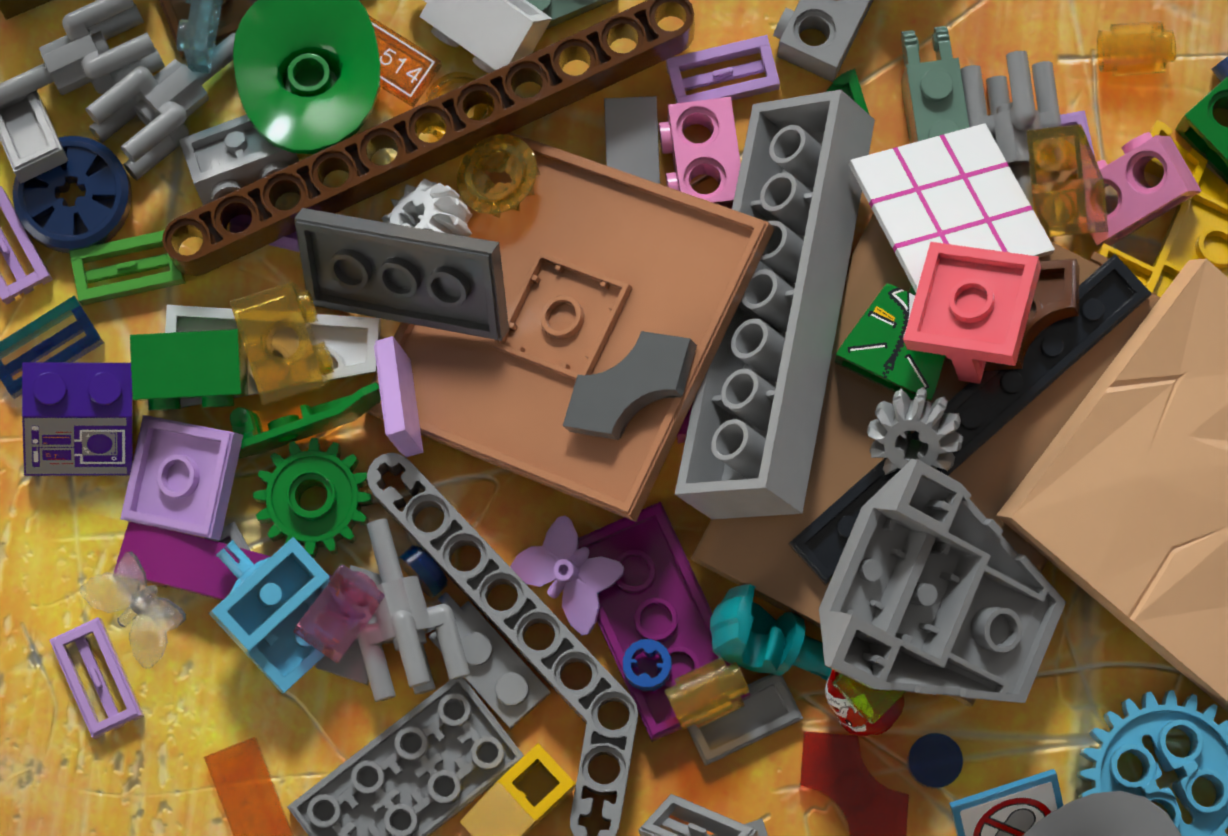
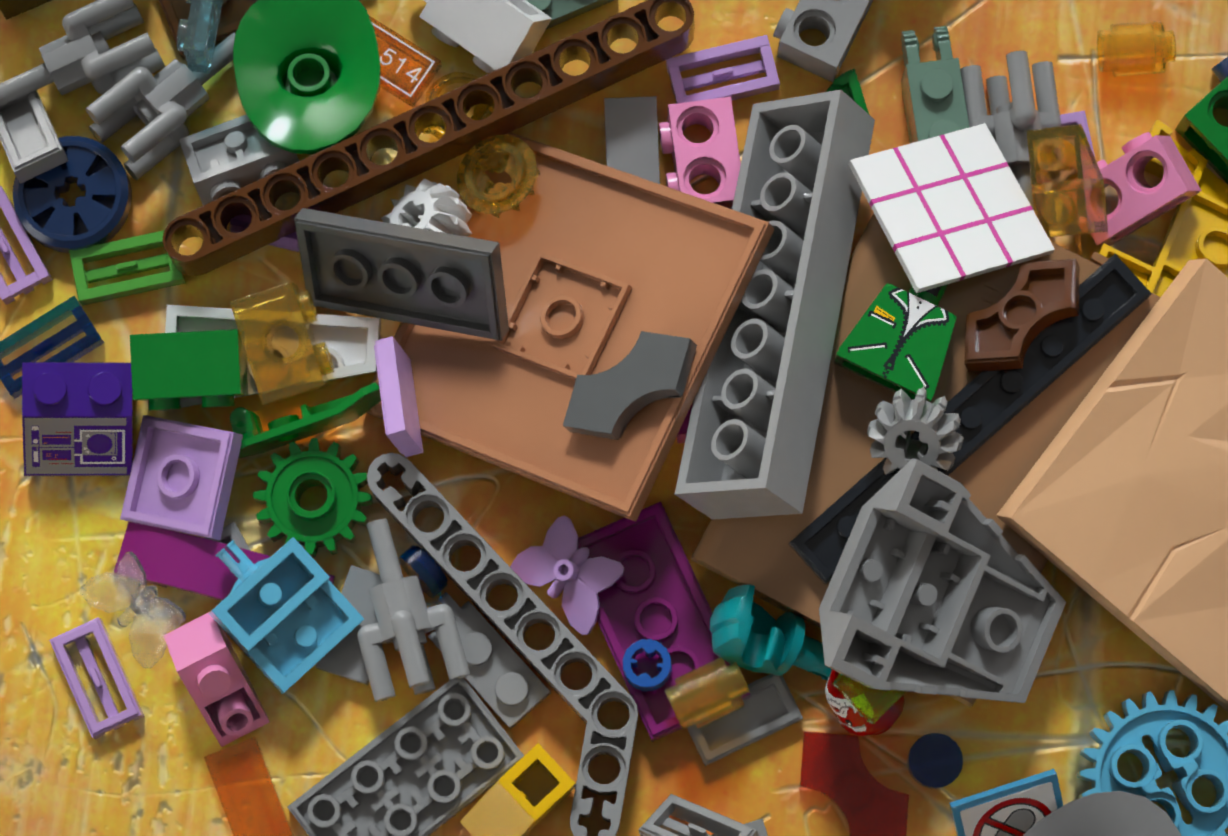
clear pink bracket [293,564,385,664] -> none
coral bracket [903,242,1041,384] -> none
none -> bright pink slope [163,612,270,747]

